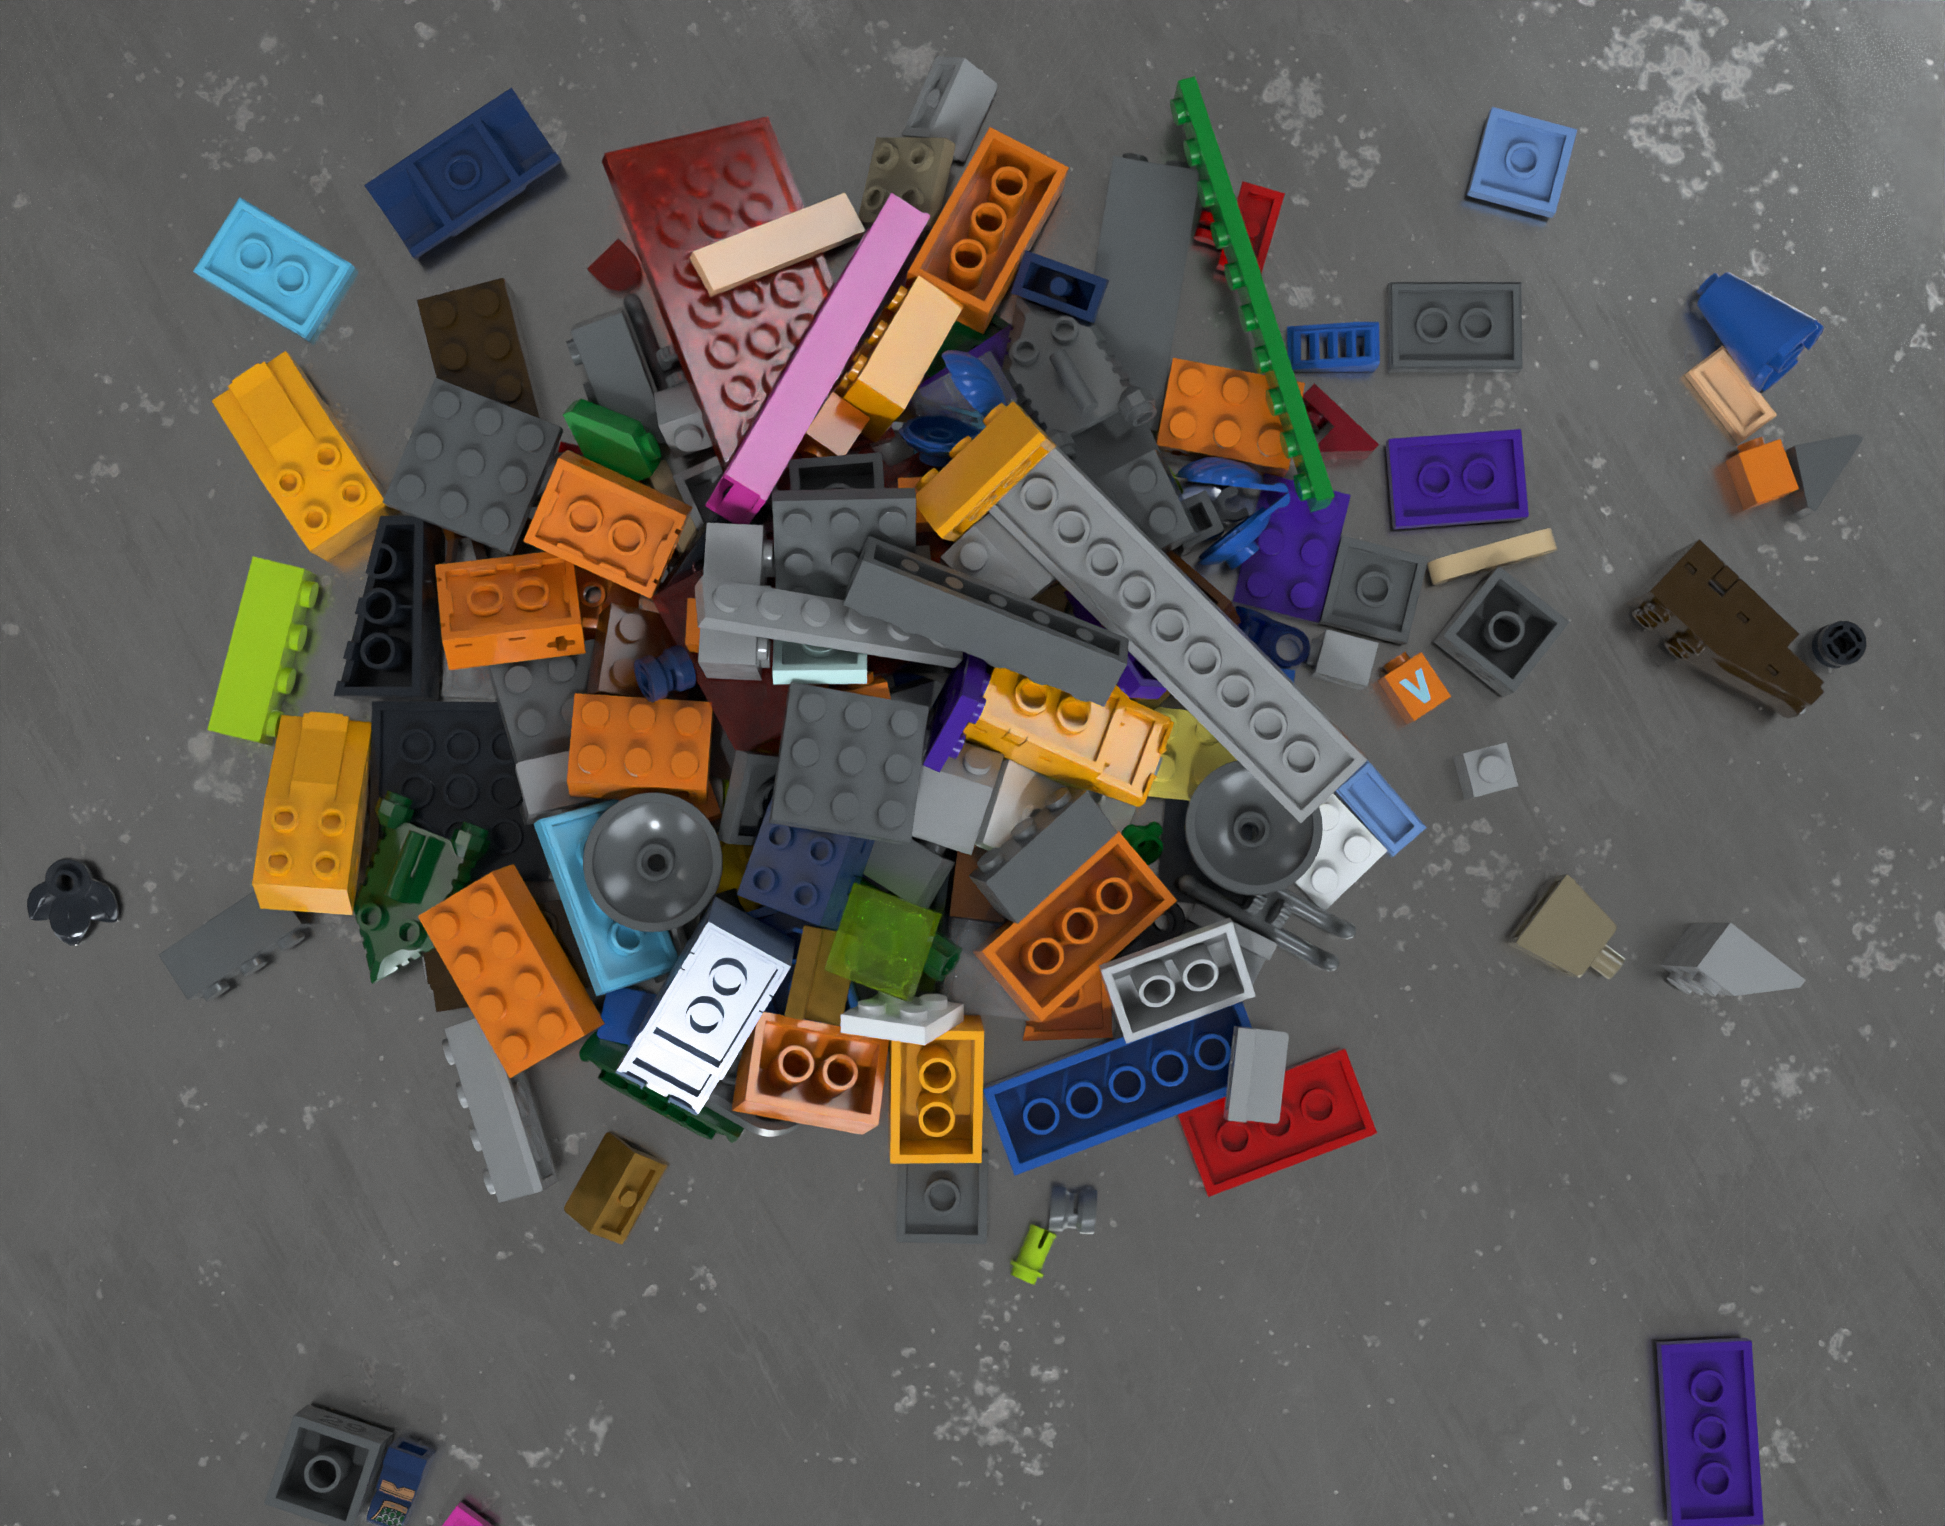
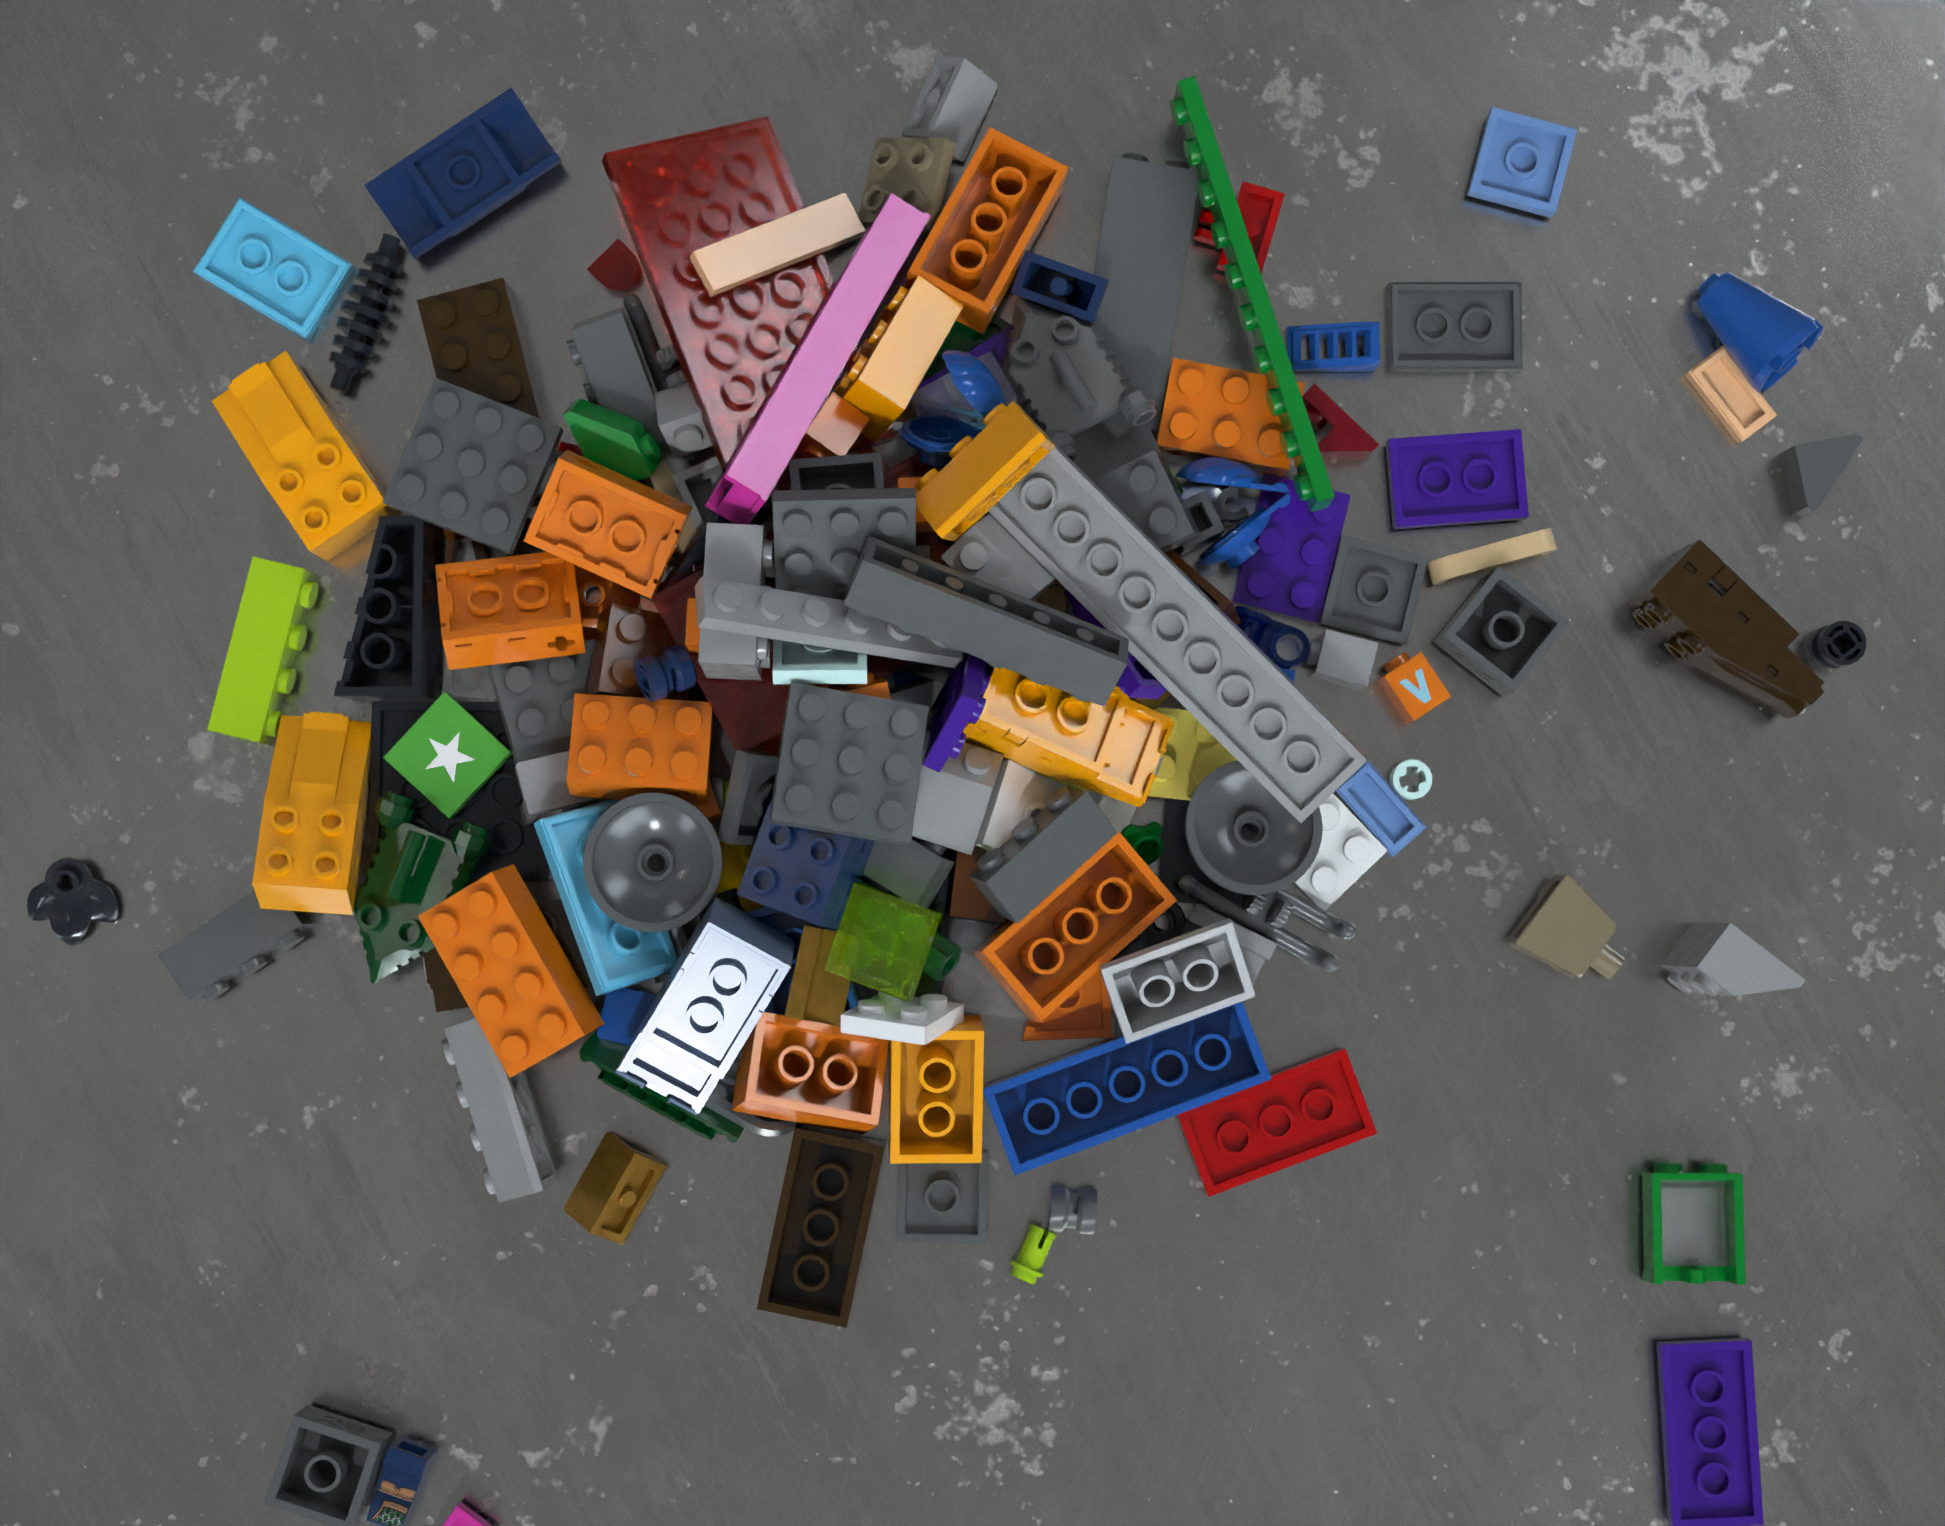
light grey panel [1223,1026,1289,1124] -> none
light grey brick [1453,742,1518,800] -> none
orange brick [1726,437,1799,510] -> none
none -> black piece [329,233,401,393]
none -> bright green tile [383,691,512,819]
none -> dark brown brick [757,1124,886,1328]
none -> light aqua bush [1389,759,1432,800]
none -> window [1640,1163,1746,1285]

